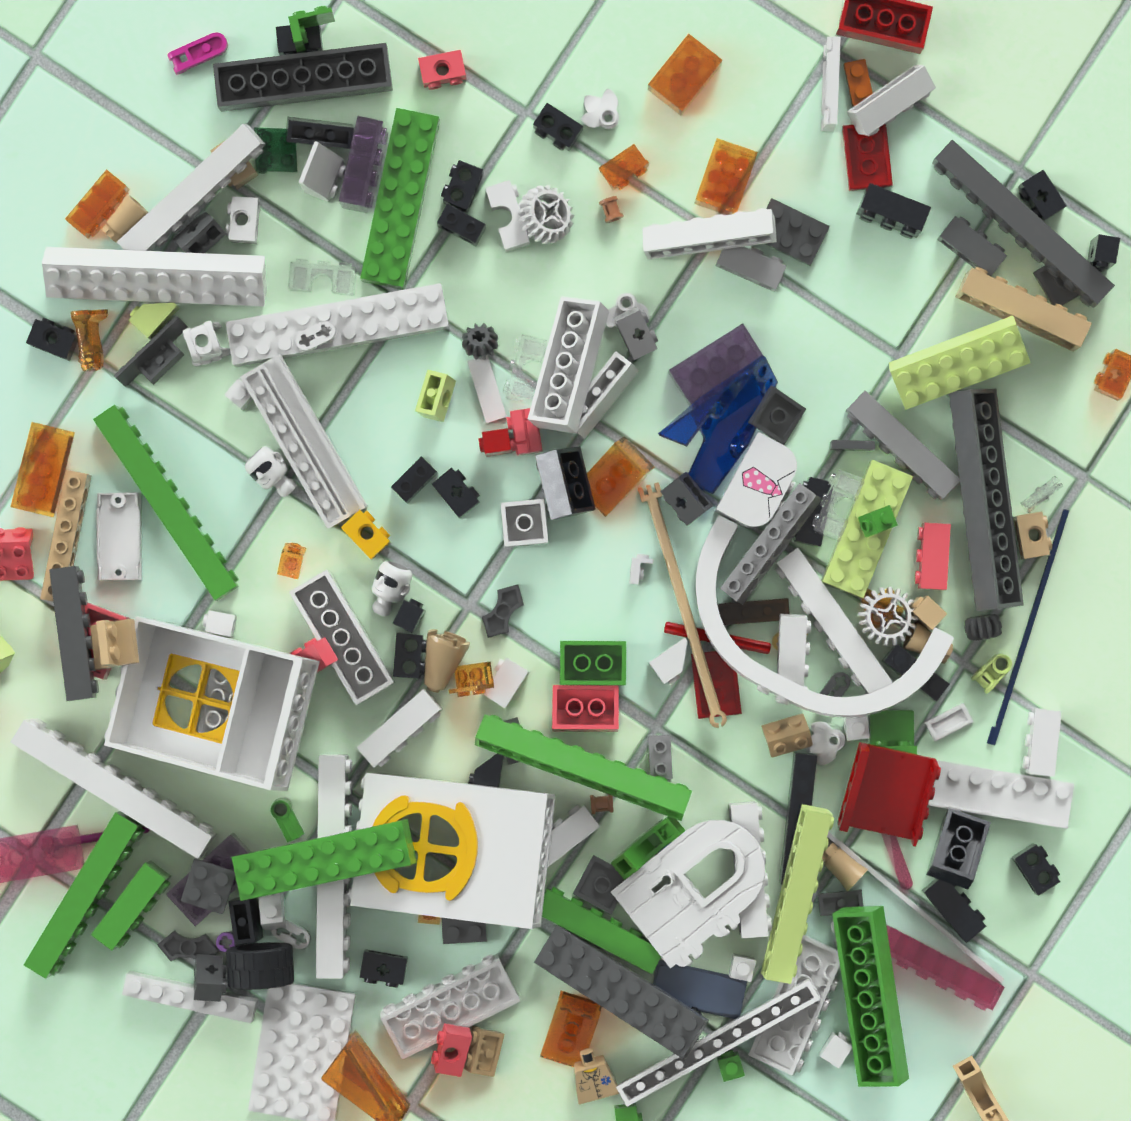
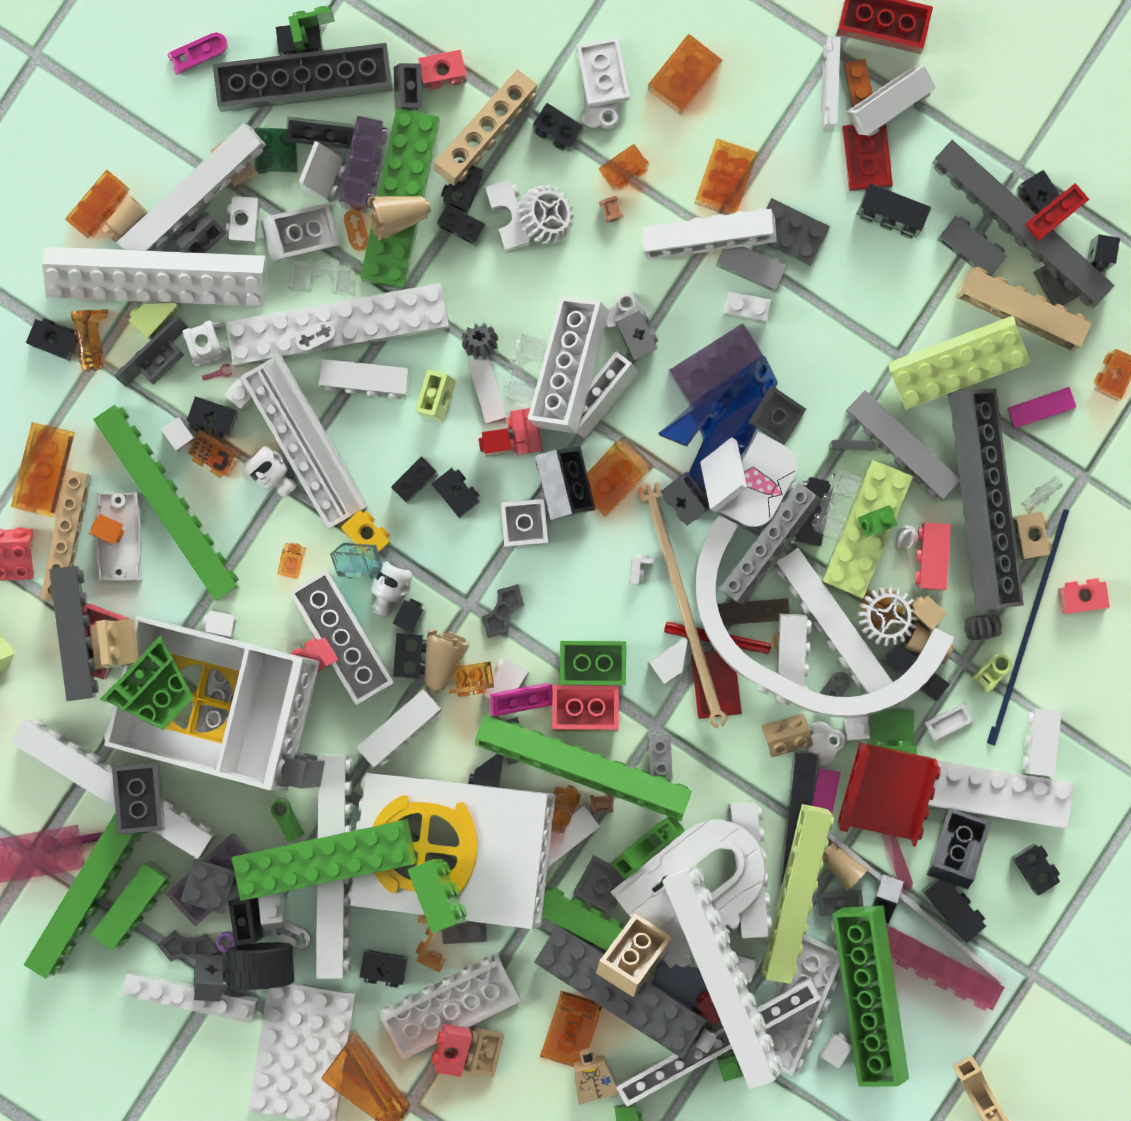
none -> orange brick [88,513,125,545]
none -> bright green wedge [100,636,194,730]
none -> dark grey brick [112,763,165,834]
none -> white brick [161,417,196,453]
none -> black brick [186,396,239,439]
none -> clear orange slope [188,429,242,478]
none -> clear pink hand [202,364,232,381]
none -> white slope [260,203,340,263]
none -> dark grey brick [281,753,325,789]
none -> white brick [318,359,409,399]
none -> clear light blue brick [330,543,383,580]
none -> clear orange beam [344,210,369,251]
none -> tan cone [368,196,431,241]
none -> dark grey brick [393,63,422,111]
none -> bright green brick [408,859,467,933]
none -> clear orange bracket [415,926,446,973]
none -> tan brick [434,69,537,186]
none -> dark pink tile [490,682,553,717]
none -> clear orange bracket [551,785,581,833]
none -> white tile [576,37,631,108]
none -> tan brick [596,913,672,997]
none -> white brick [662,864,783,1090]
none -> red brick [695,990,720,1026]
none -> white hinge [695,1027,718,1053]
none -> white tile [700,437,747,512]
none -> white brick [723,291,771,324]
none -> dark pink tile [812,768,841,814]
none -> slope [871,874,904,924]
none -> white tile [896,525,918,548]
none -> dark pink tile [1007,387,1077,429]
none -> red plate [1025,183,1090,241]
none -> coral brick [1059,578,1110,614]

